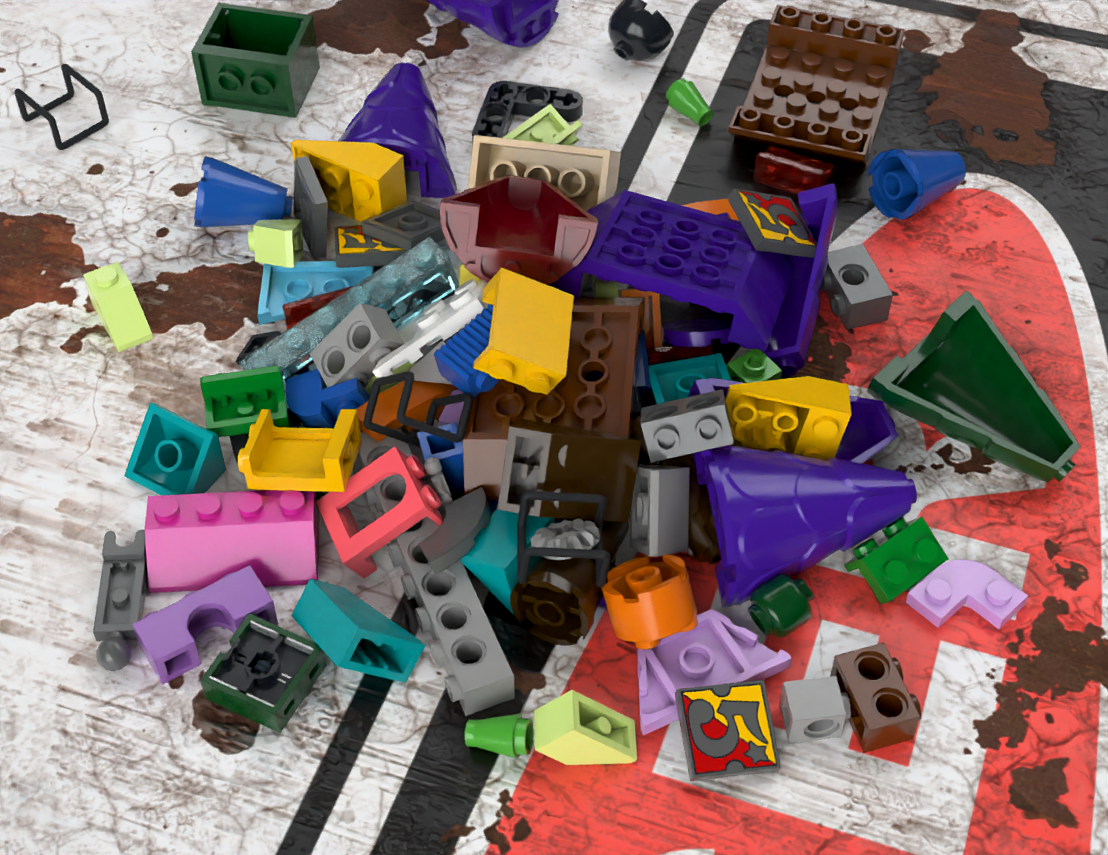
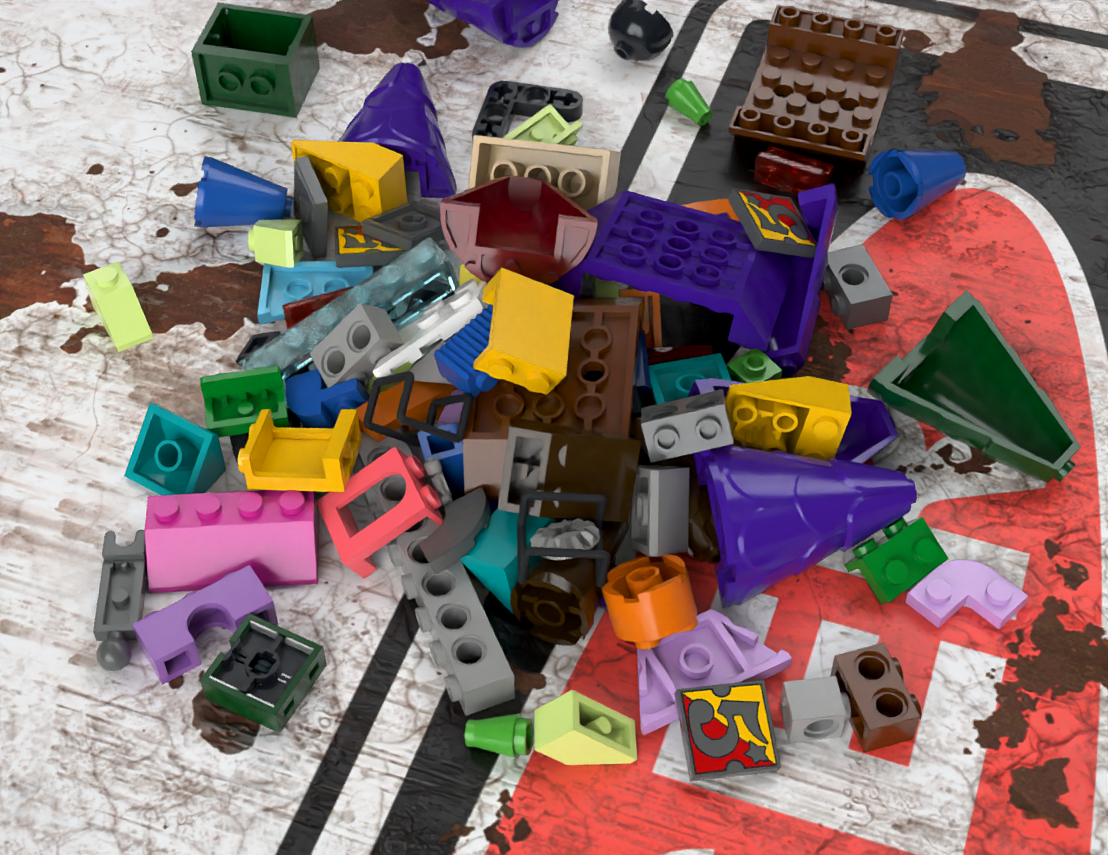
black piece [14,63,109,150] -> none
teal slope [291,578,426,683] -> none
dark purple tile [661,319,732,347] -> none
dark green head [748,574,814,638] -> none

